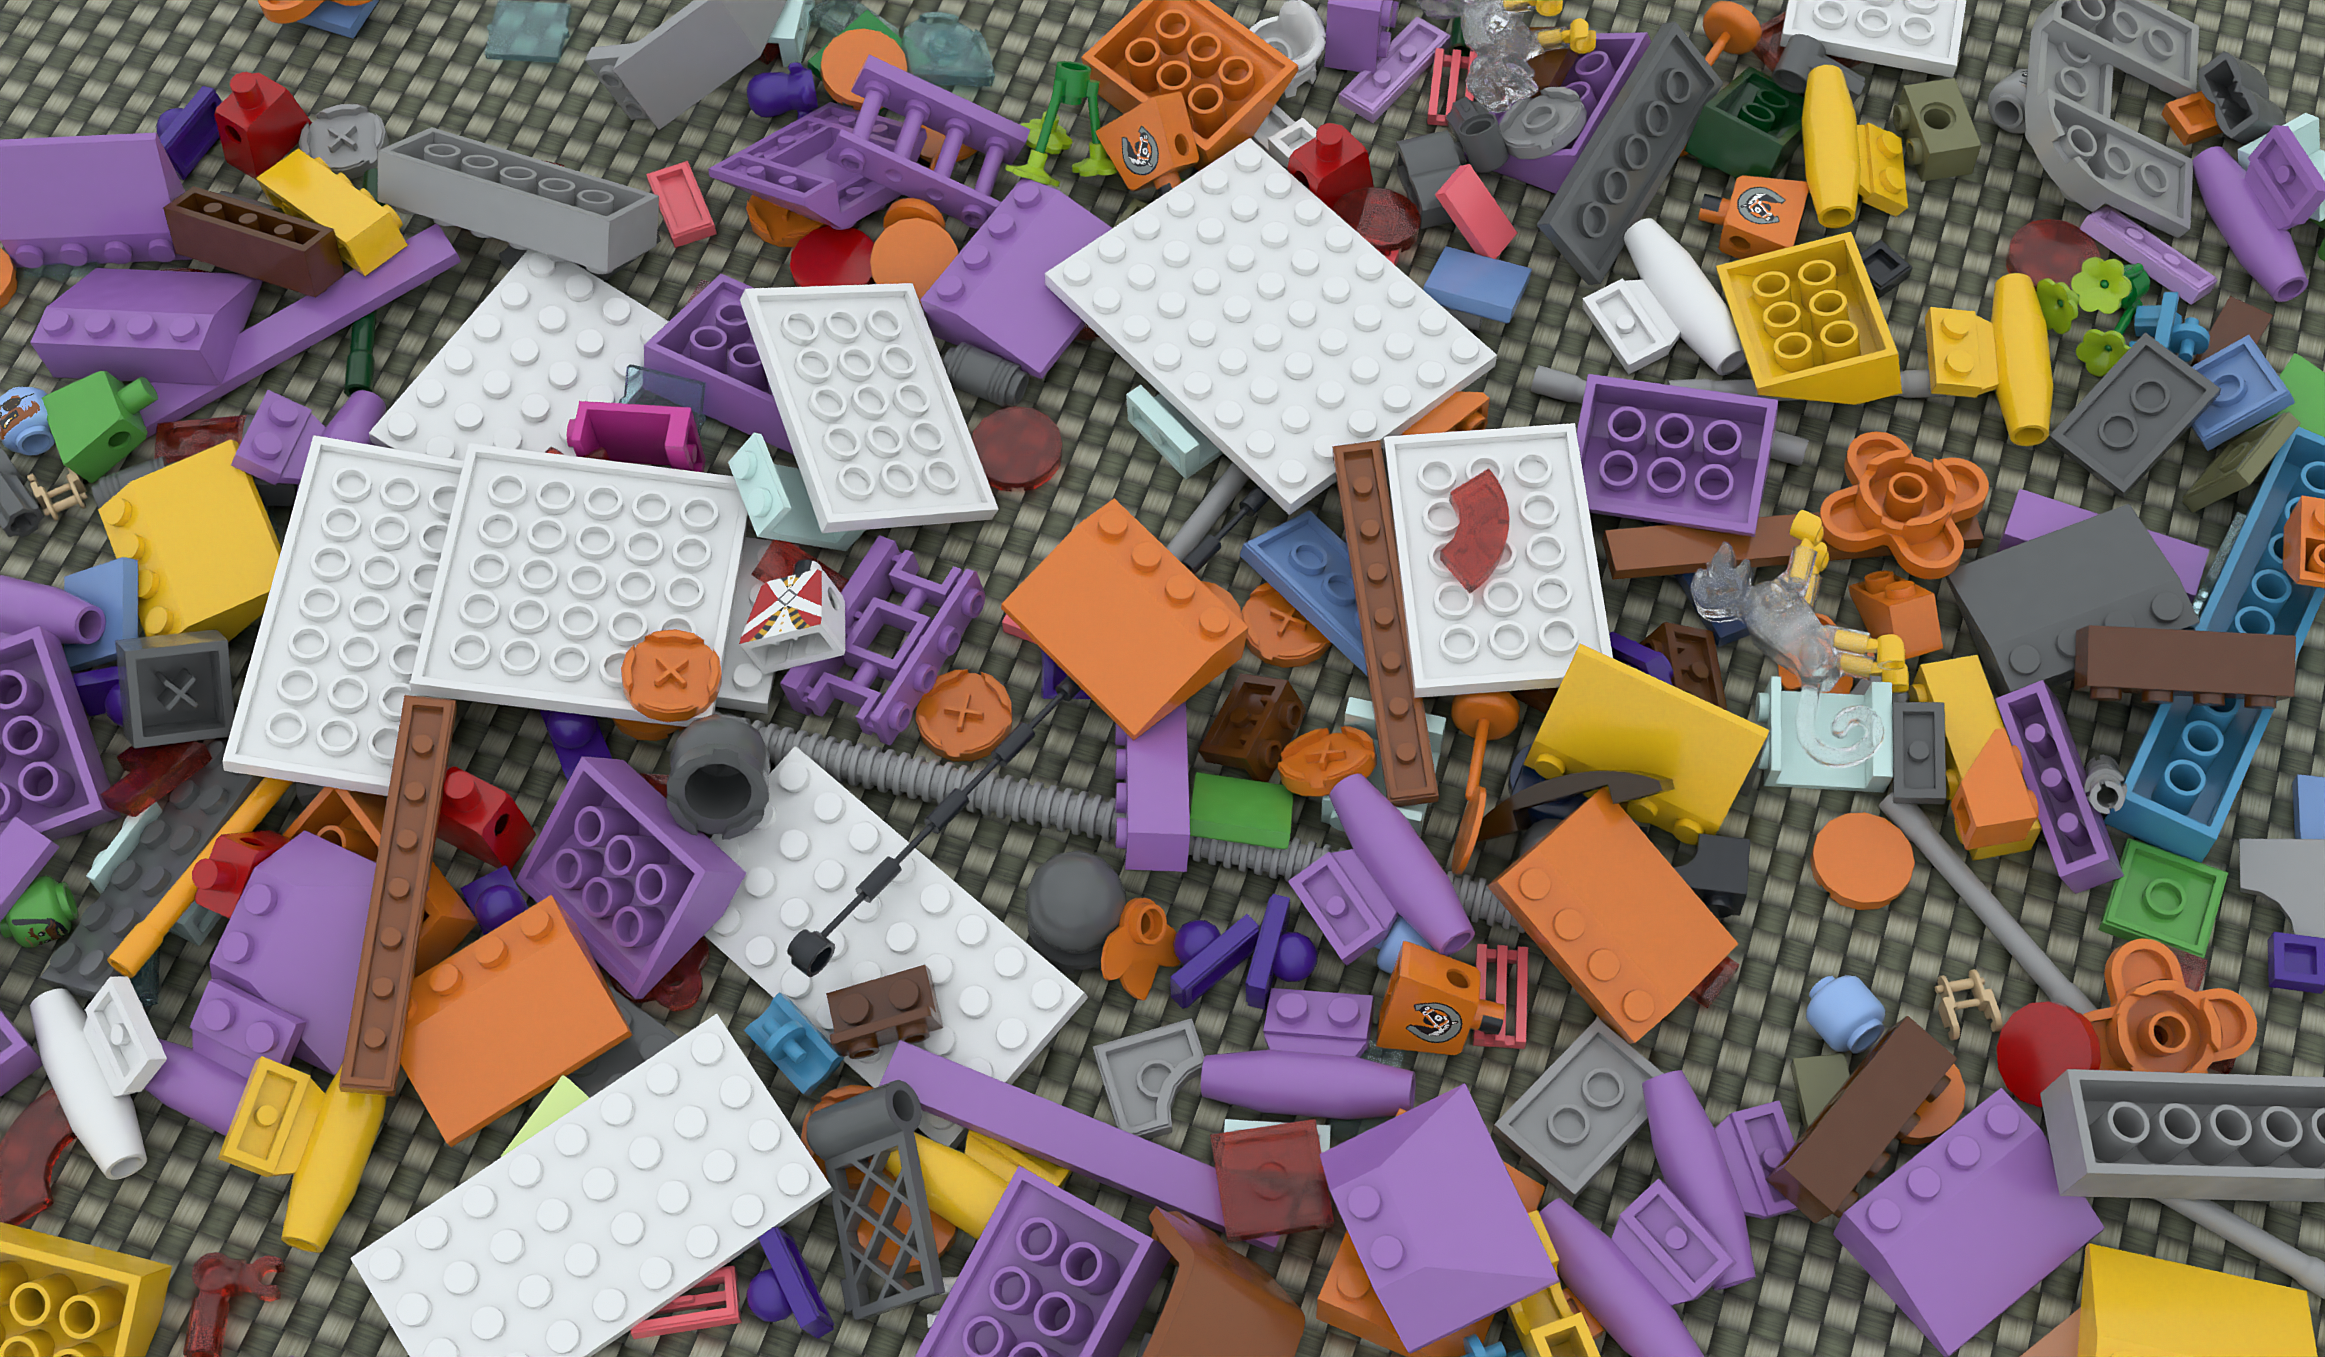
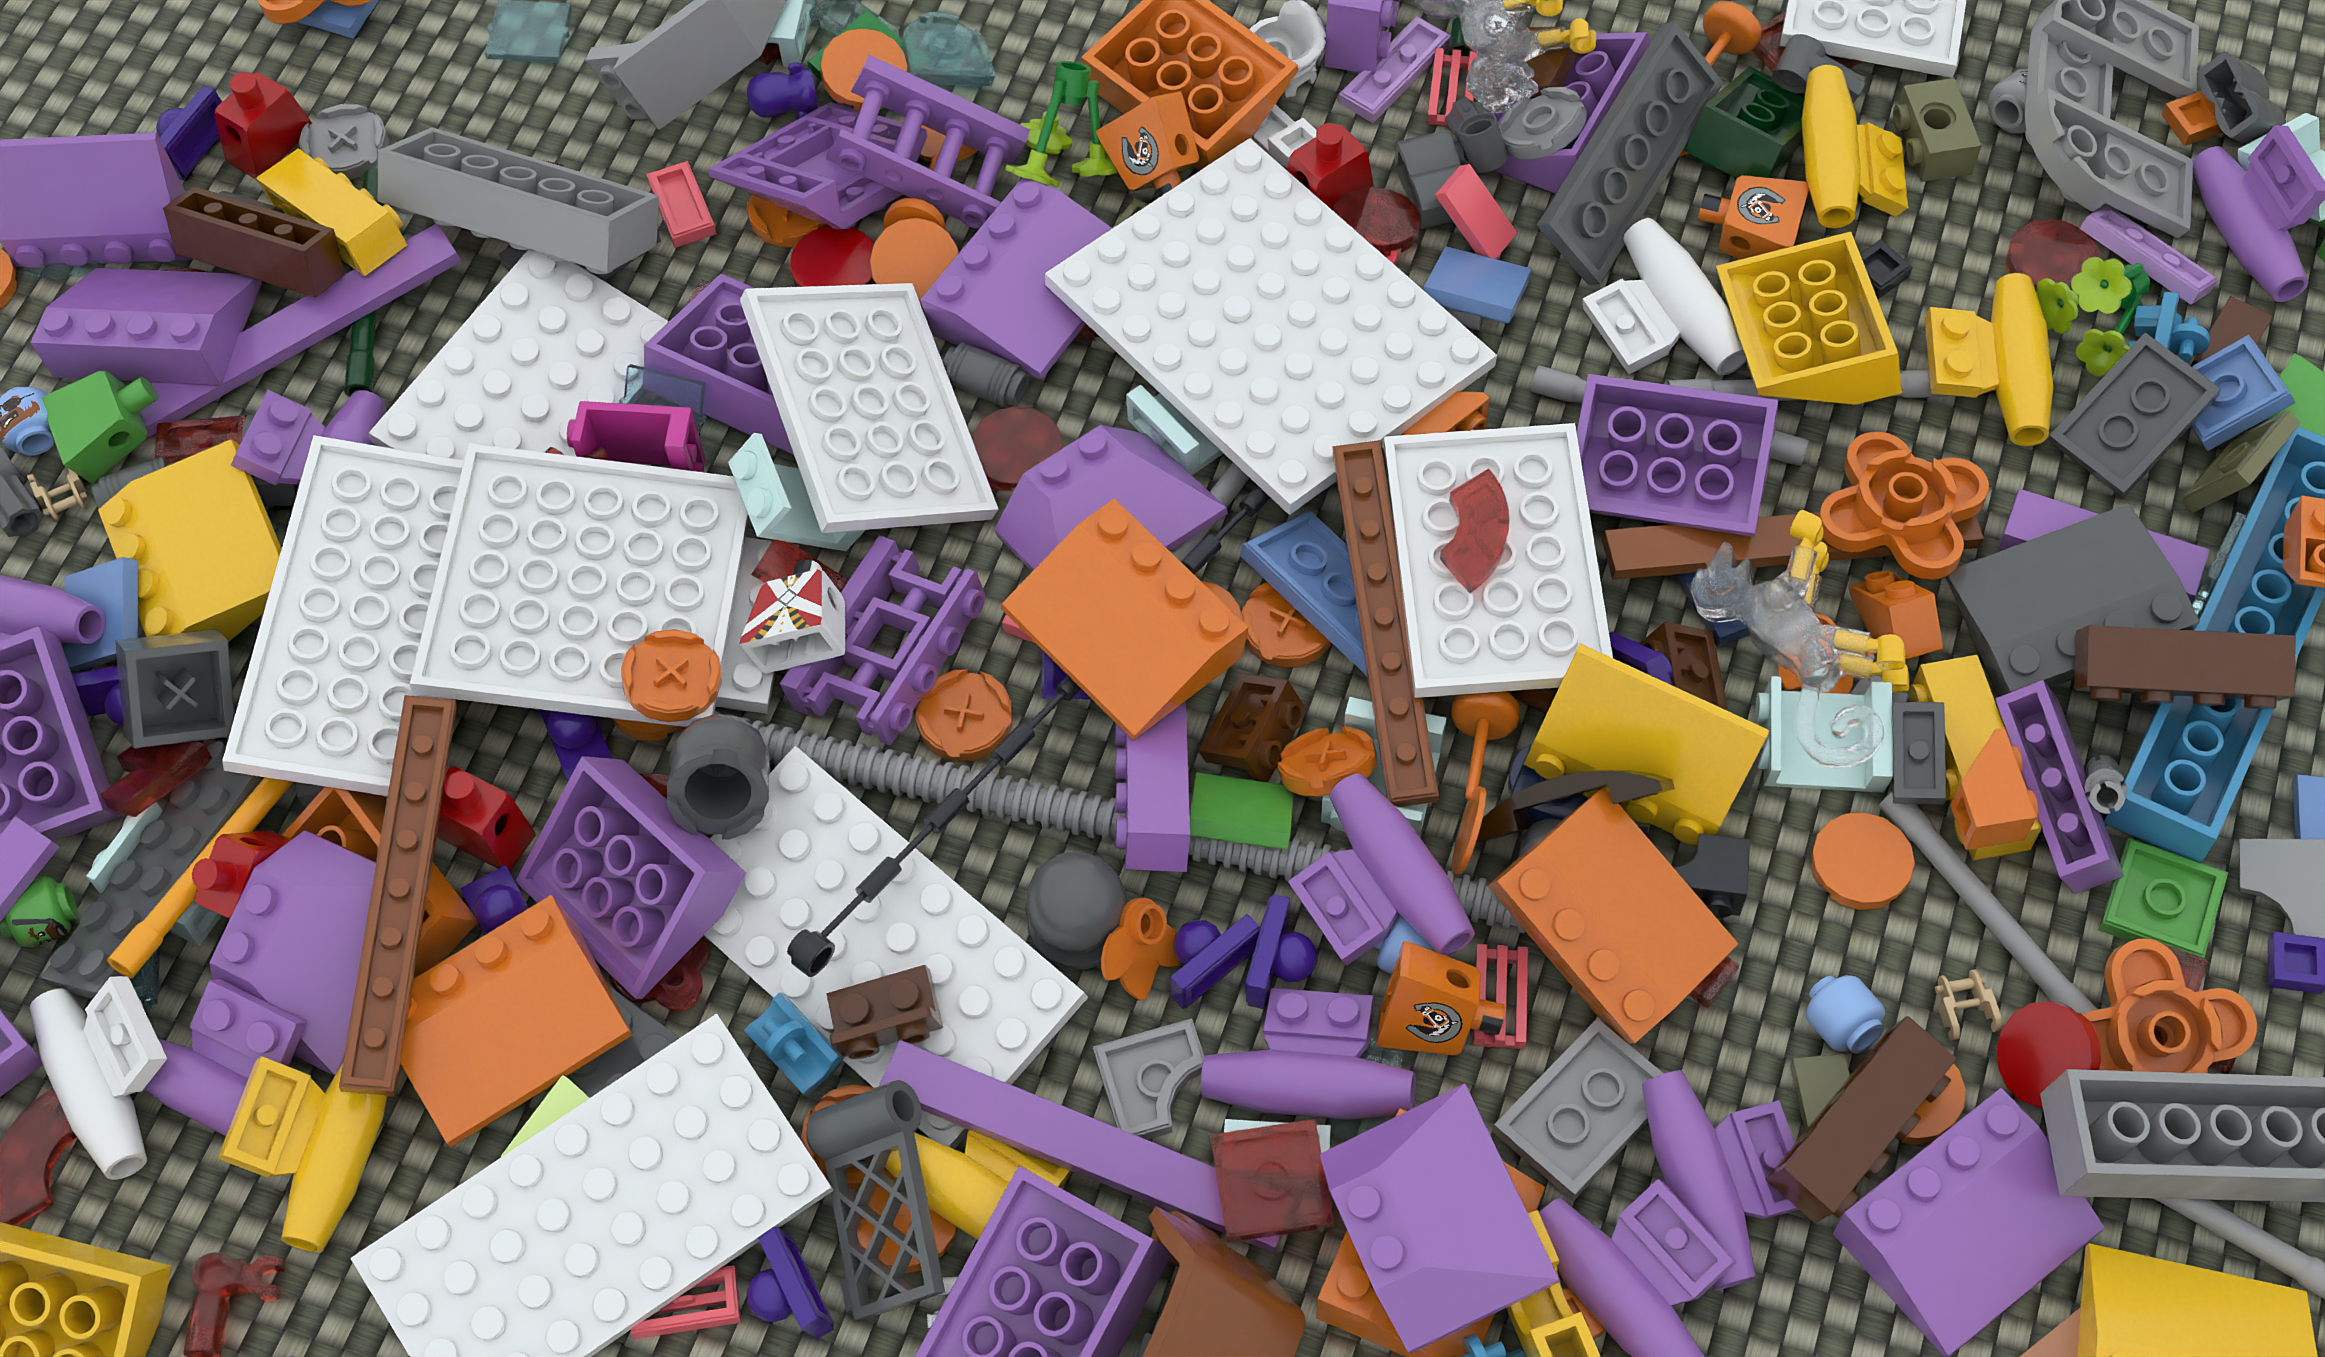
none -> medium lavender slope [995,425,1228,571]

